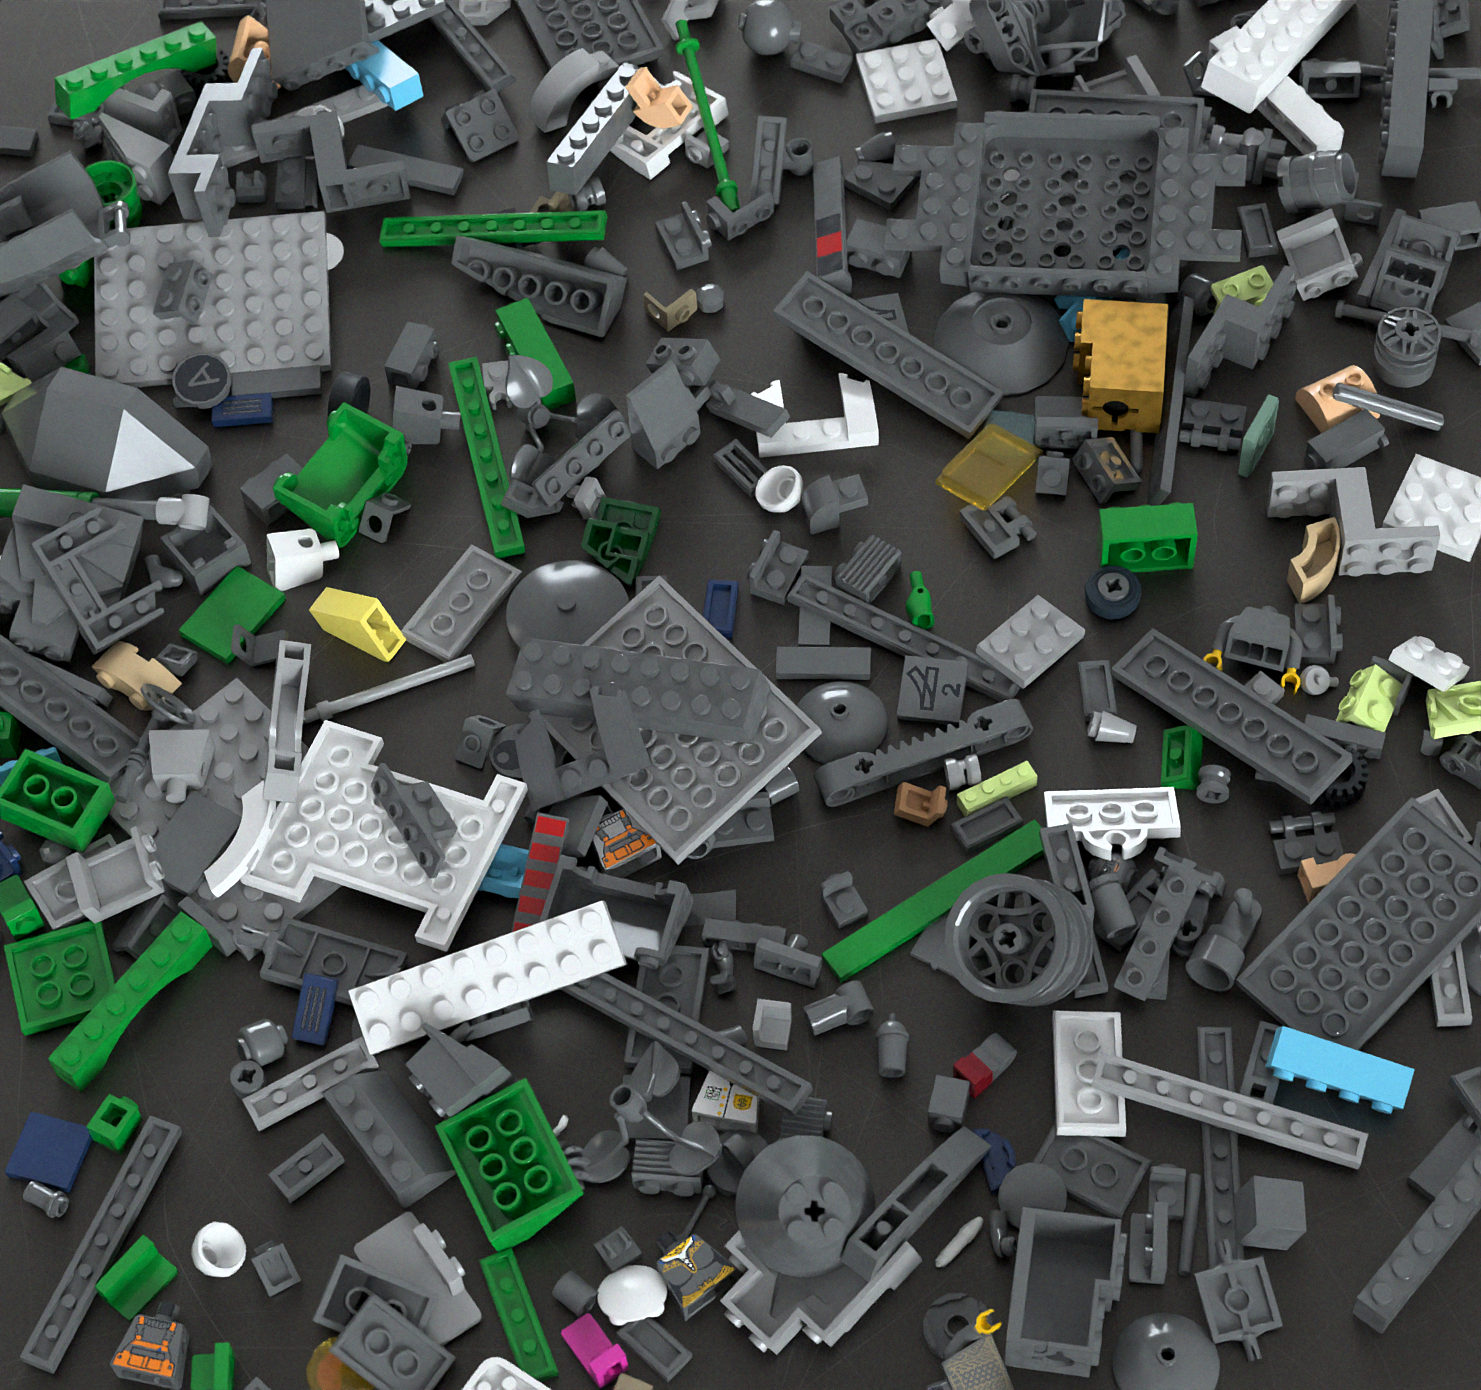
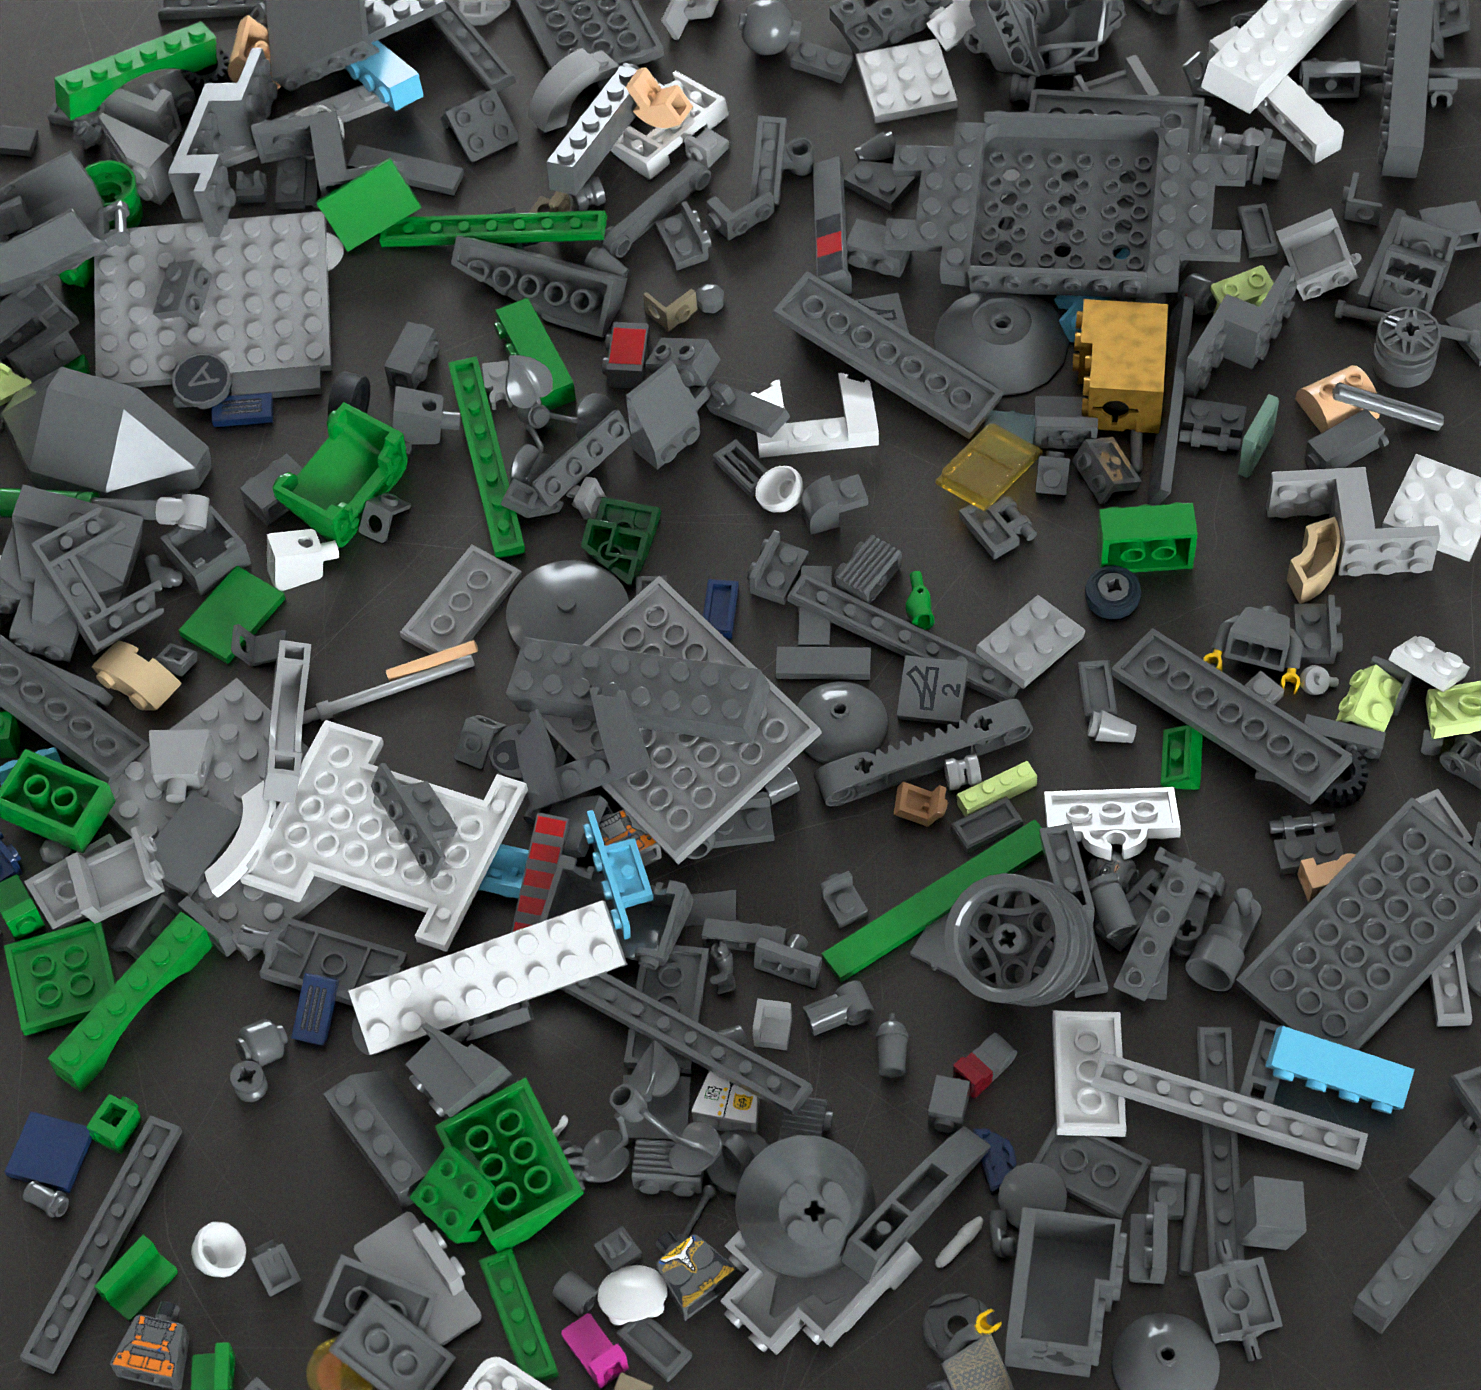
dark grey dish [114,684,196,803] -> none
light grey plate [242,1036,379,1131] -> none
dark grey plate [268,1133,345,1204] -> none
light yellow slope [309,587,406,663] -> none
green bar [675,19,741,213] -> none
dark grey wheel [1197,765,1231,803] -> none
dark grey piece [1277,150,1357,214] -> none
none -> green tile [317,157,421,251]
none -> light nougat bar [386,640,478,682]
none -> green bracket [410,1147,496,1243]
none -> medium azure bracket [583,810,653,939]
none -> dark grey piece [599,159,711,258]
none -> brick [602,322,650,388]

